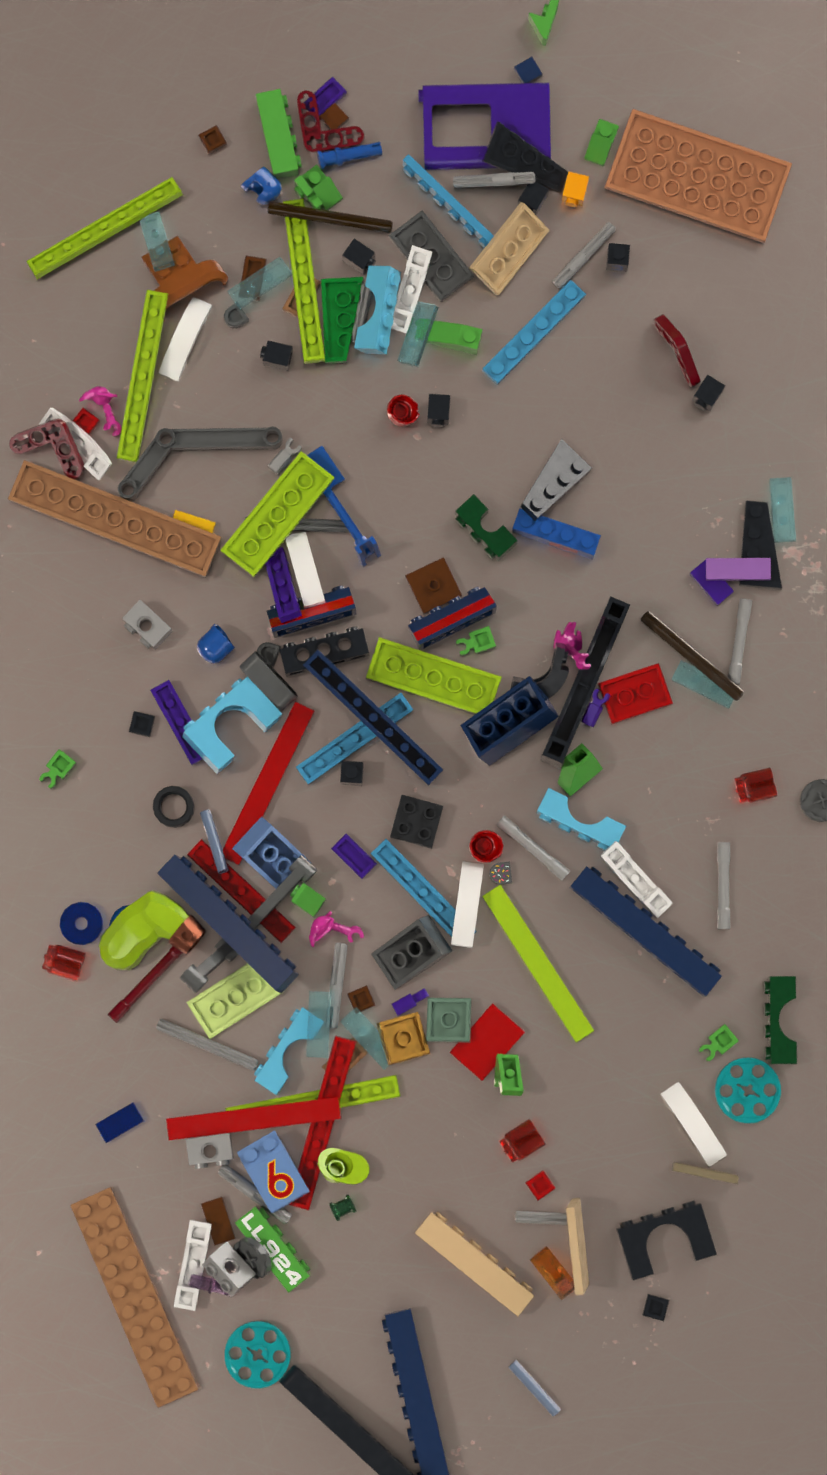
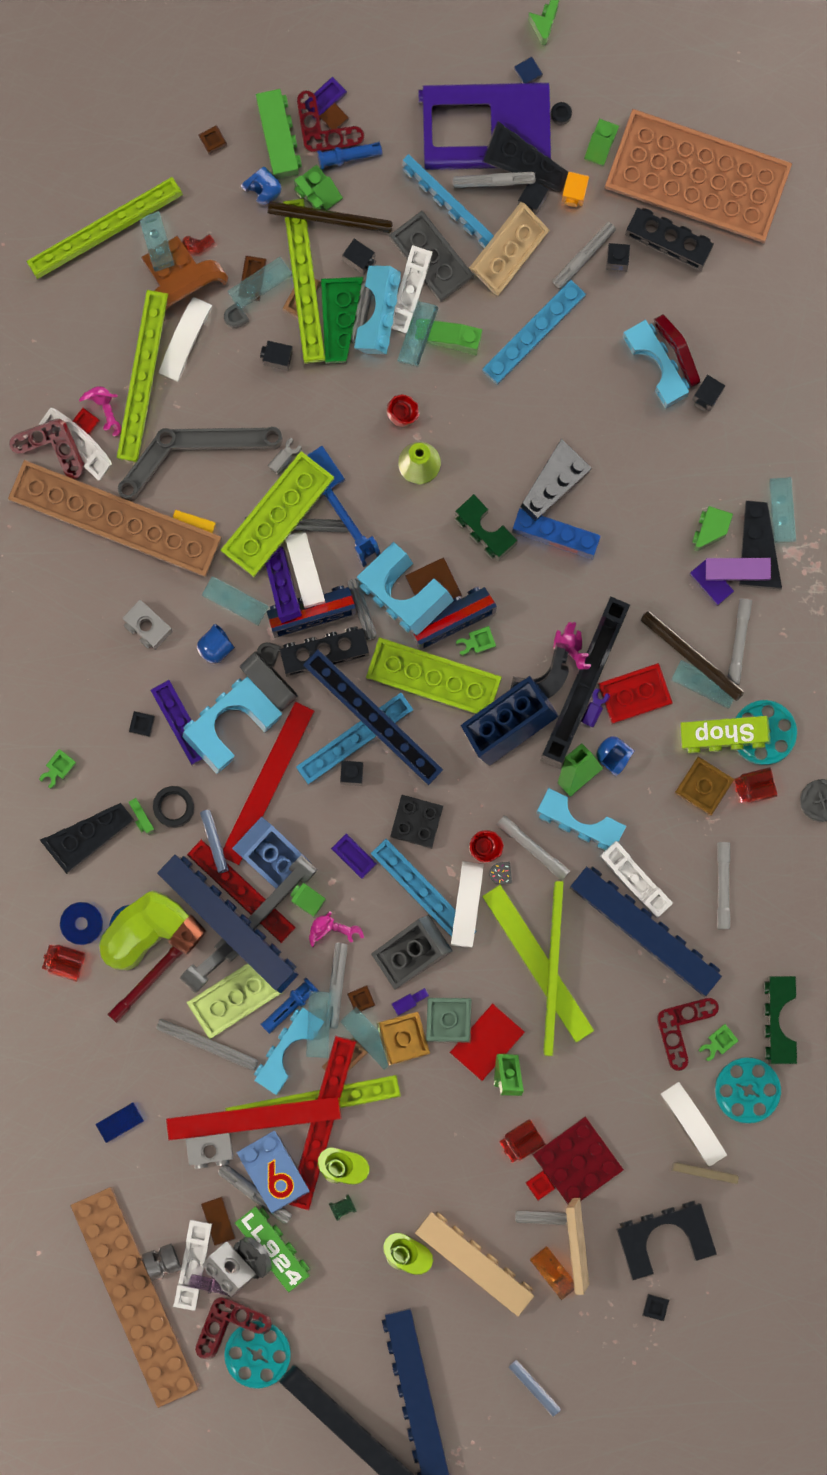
black brick [427,394,450,427] -> none
none -> black wing [40,803,134,874]
none -> bright green plate [129,798,156,835]
none -> flat silver wheel [142,1243,181,1281]
none -> clear red arm [182,234,215,253]
none -> dark red beam [195,1297,272,1359]
none -> clear light blue tile [202,576,269,626]
none -> blue pin [261,977,319,1034]
none -> light grey axle [347,578,377,640]
none -> medium azure arch [357,542,454,636]
none -> lime piece [383,1233,433,1275]
none -> lime cone [398,442,441,485]
none -> dark red plate [532,1116,624,1204]
none -> lime tile [543,881,564,1056]
none -> black tile [551,102,572,125]
none -> blue helmet [596,736,635,776]
none -> medium azure arch [623,320,690,409]
none -> black brick [625,207,714,271]
none -> dark red beam [657,998,719,1071]
none -> pearl gold plate [675,756,735,816]
none -> lime brick [680,716,770,754]
none -> bright green slope [692,506,733,551]
none -> teal wedge [736,700,797,765]

